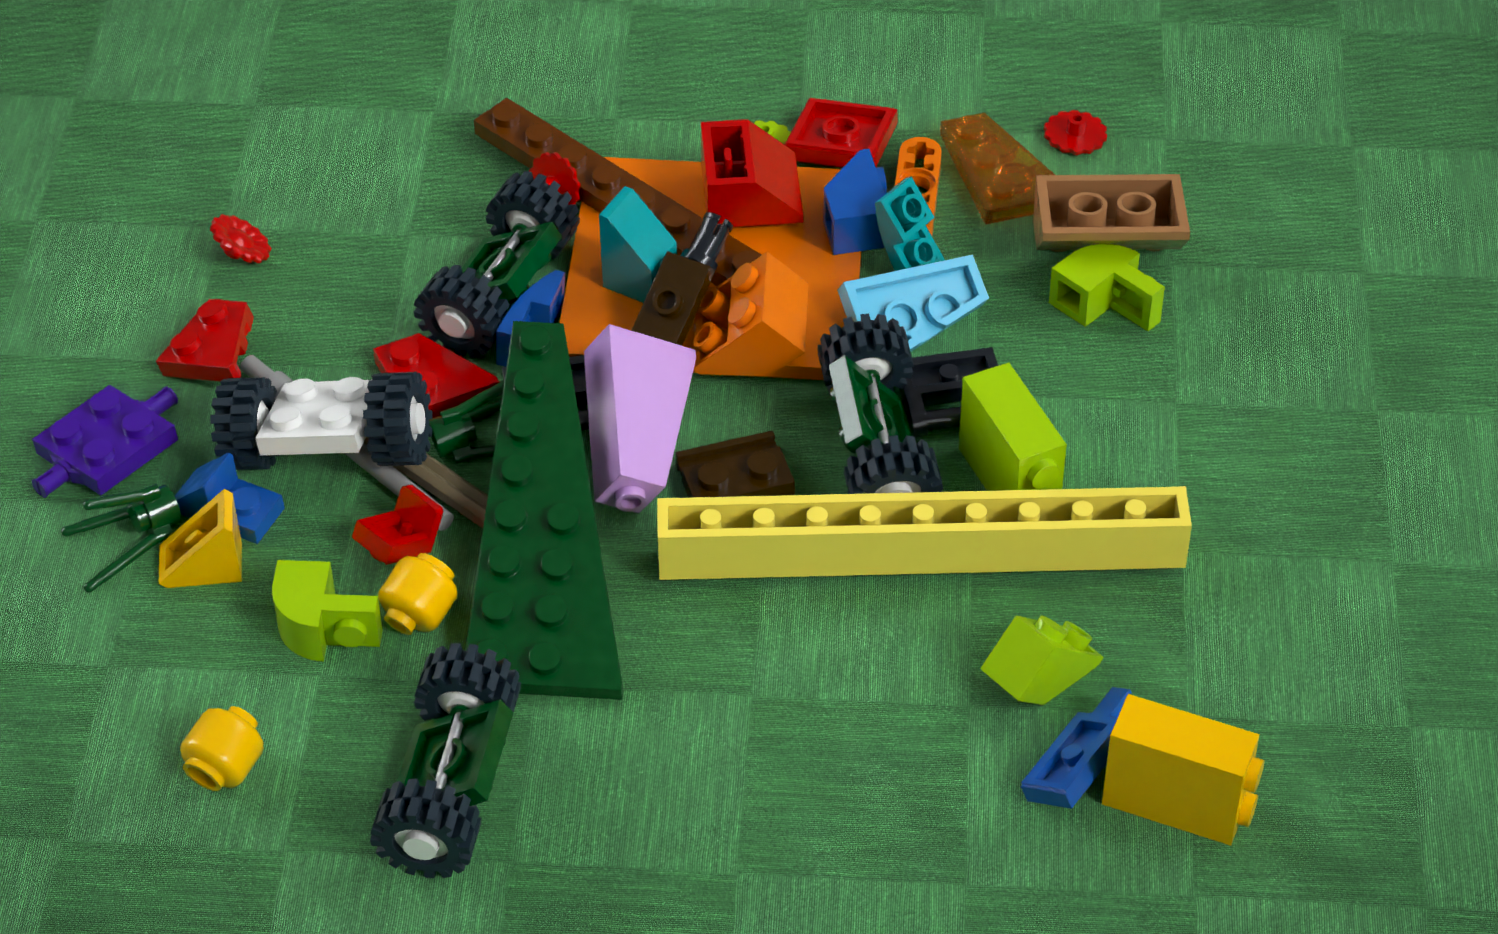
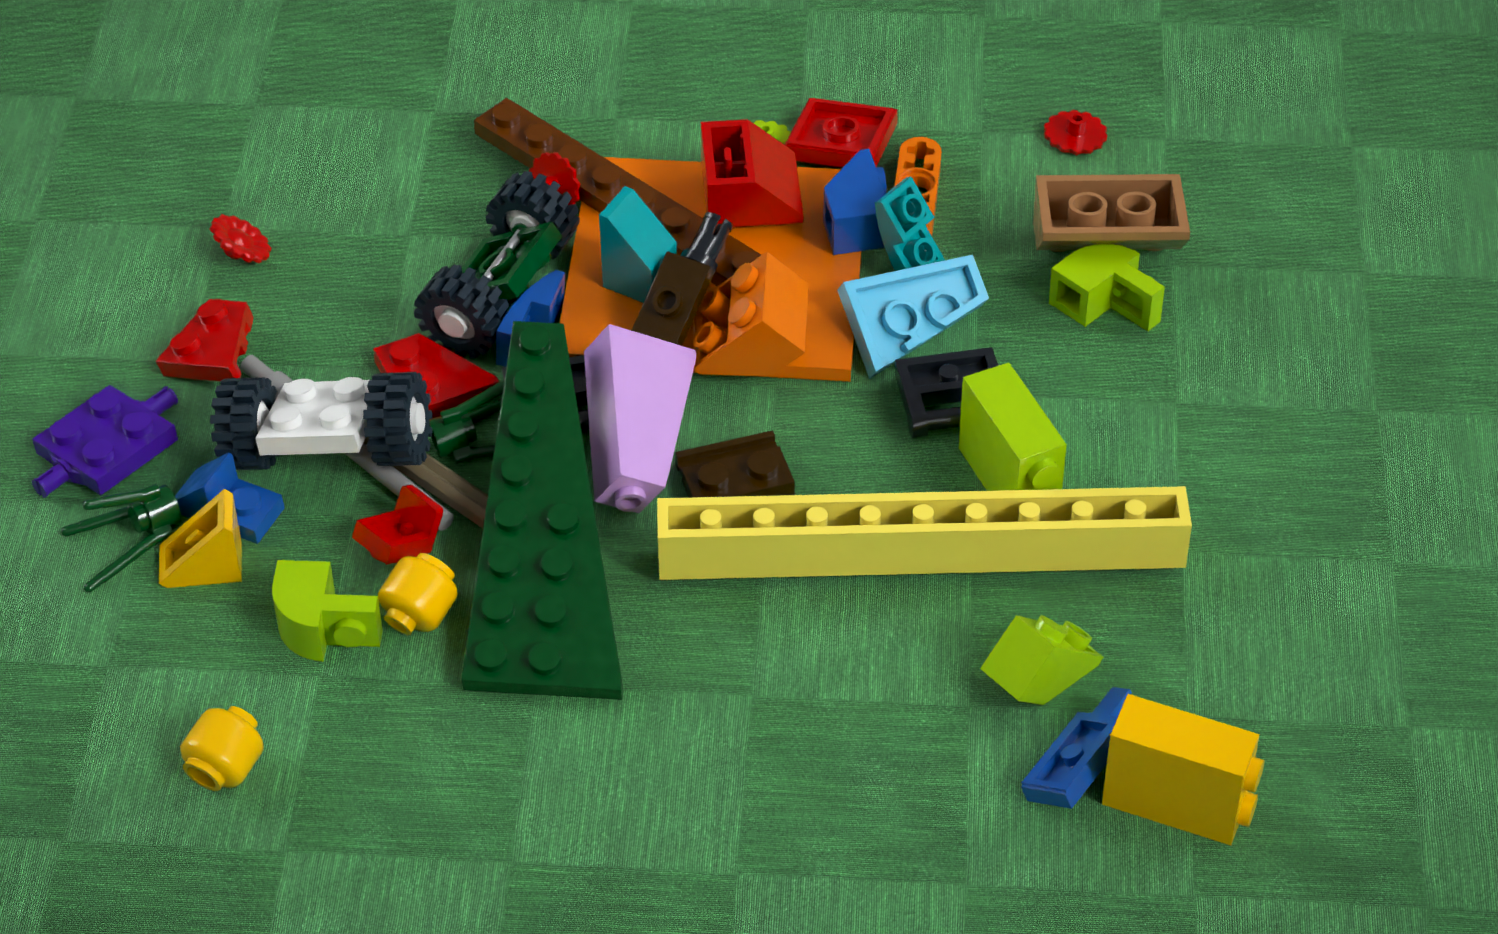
plate [370,643,521,878] -> none
plate [817,313,944,494] -> none
clear orange wing [940,113,1055,225] -> none

